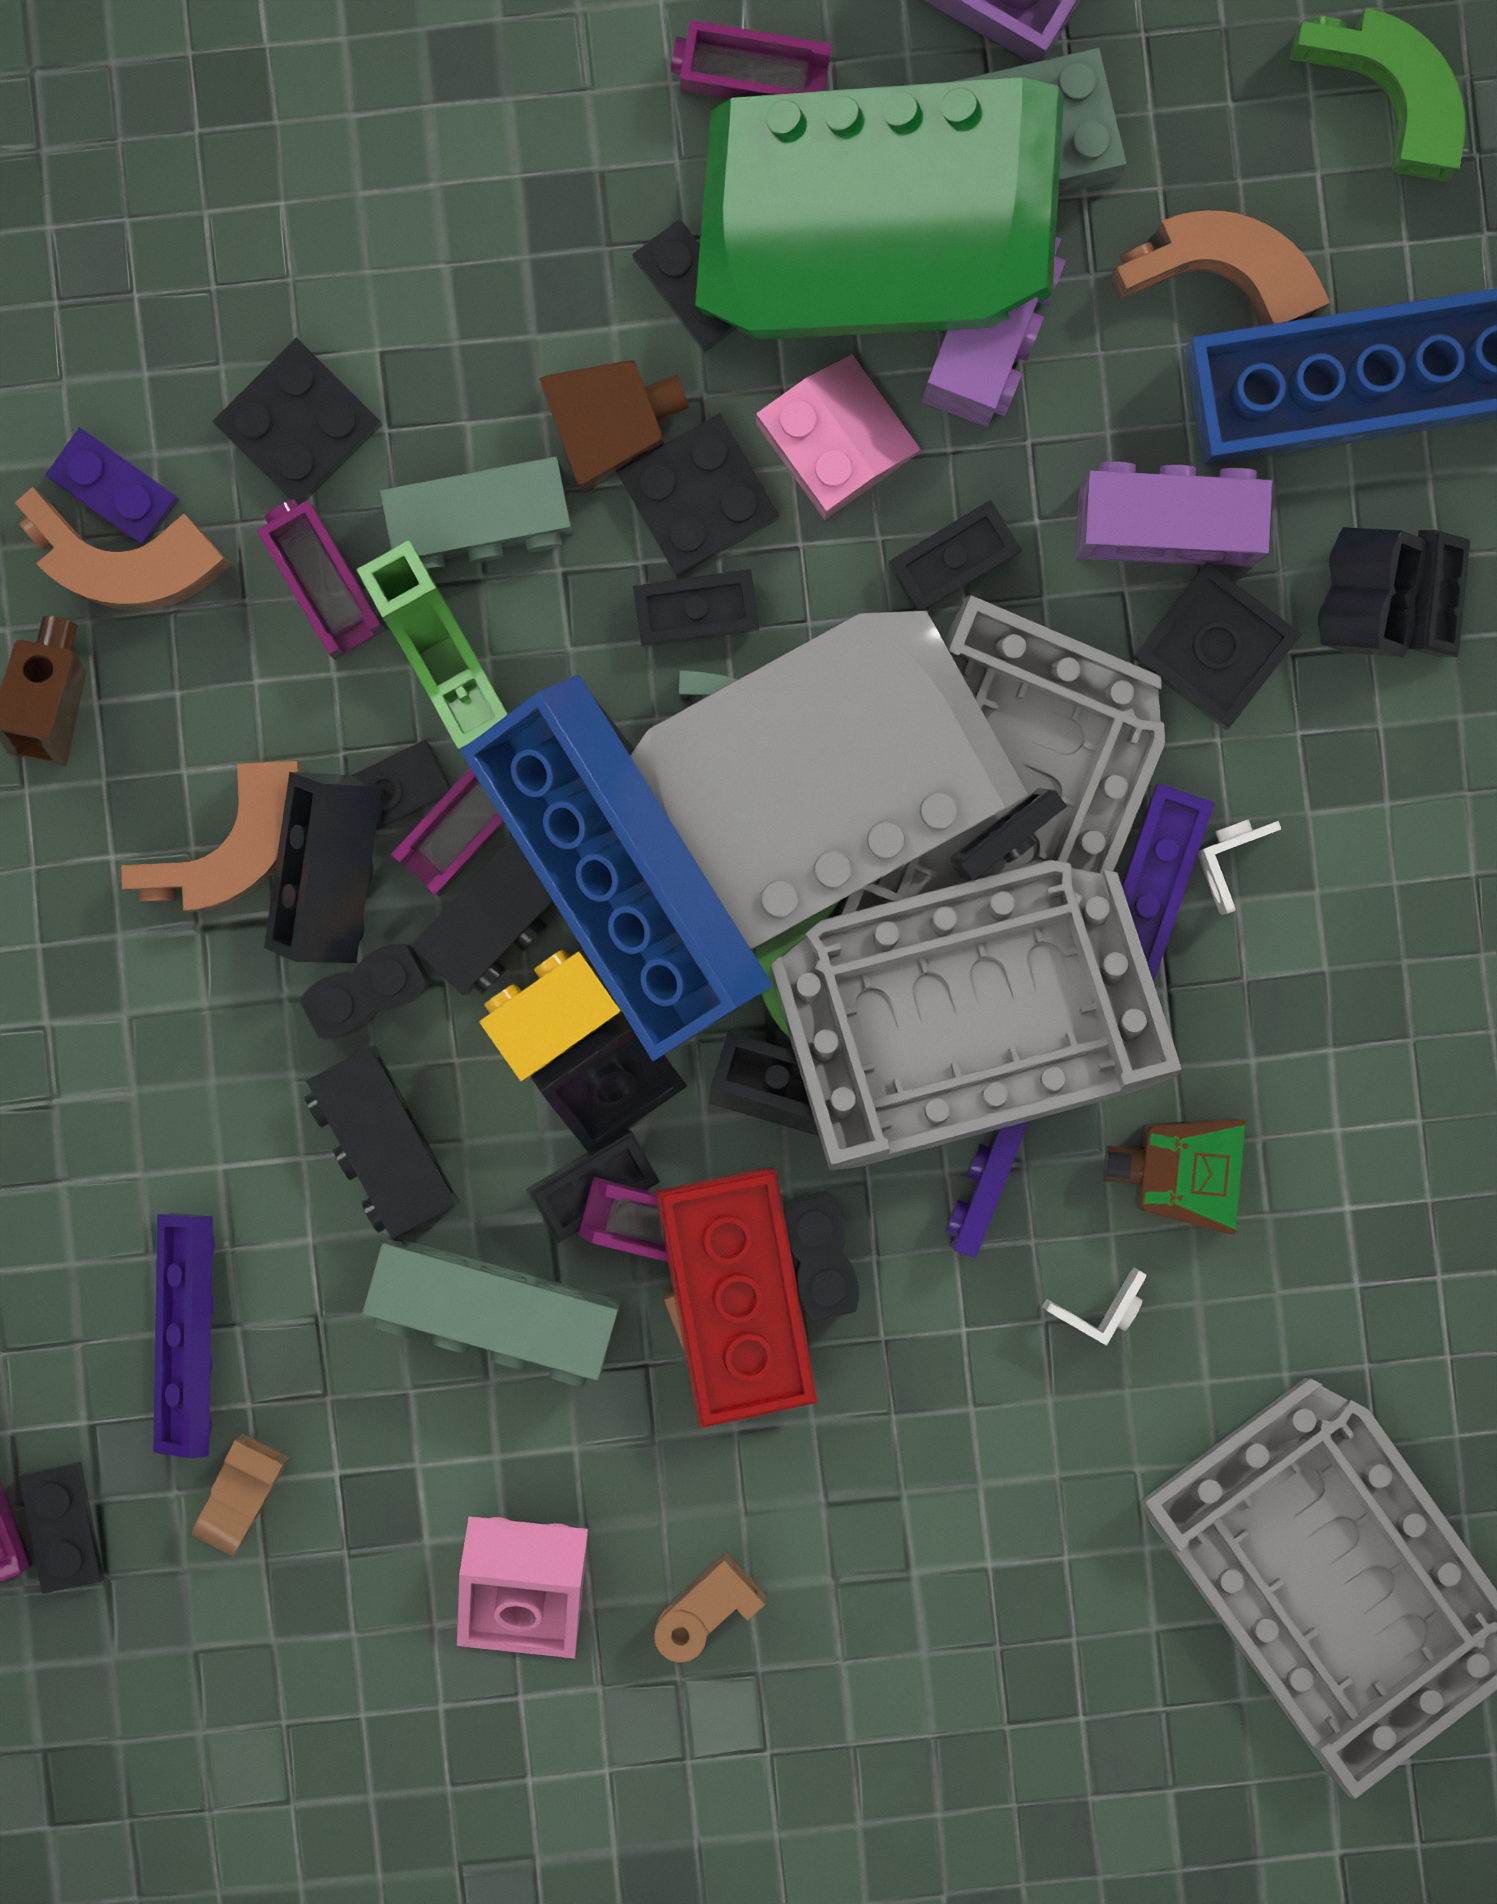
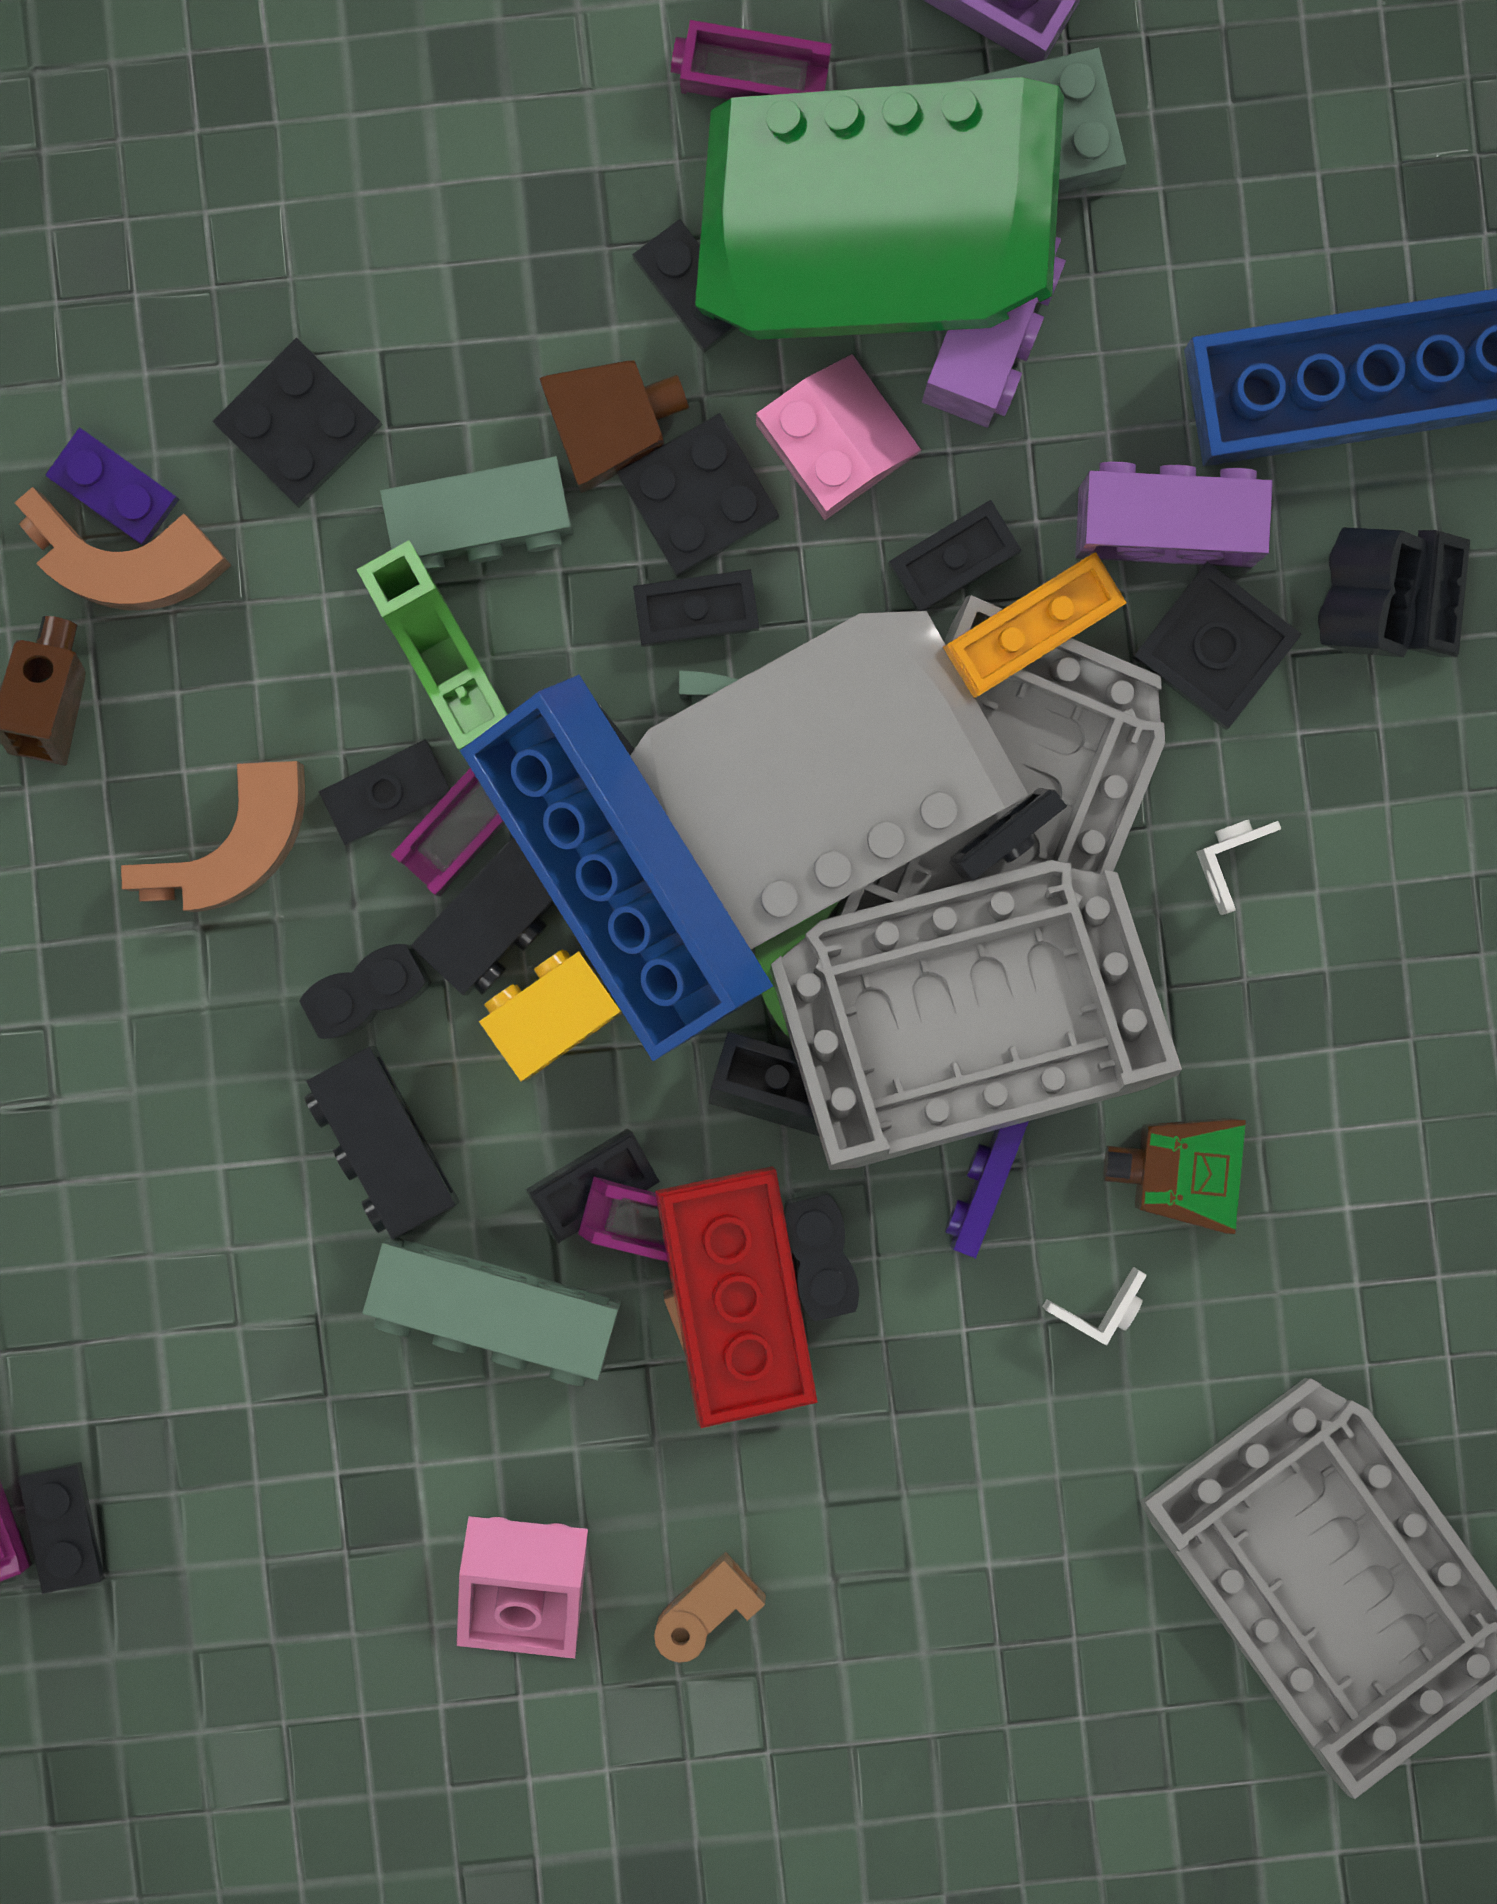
dark purple plate [153,1213,215,1458] -> none
medium nougat leg [191,1434,290,1557] -> none
window [256,499,386,660] -> none
black brick [264,772,383,963] -> none
black plate [531,1013,687,1152] -> none
nougat arch [1111,210,1330,326] -> none
dark purple plate [1122,783,1215,982] -> none
bright green arch [1290,7,1465,182] -> none
none -> light orange tile [943,552,1127,698]

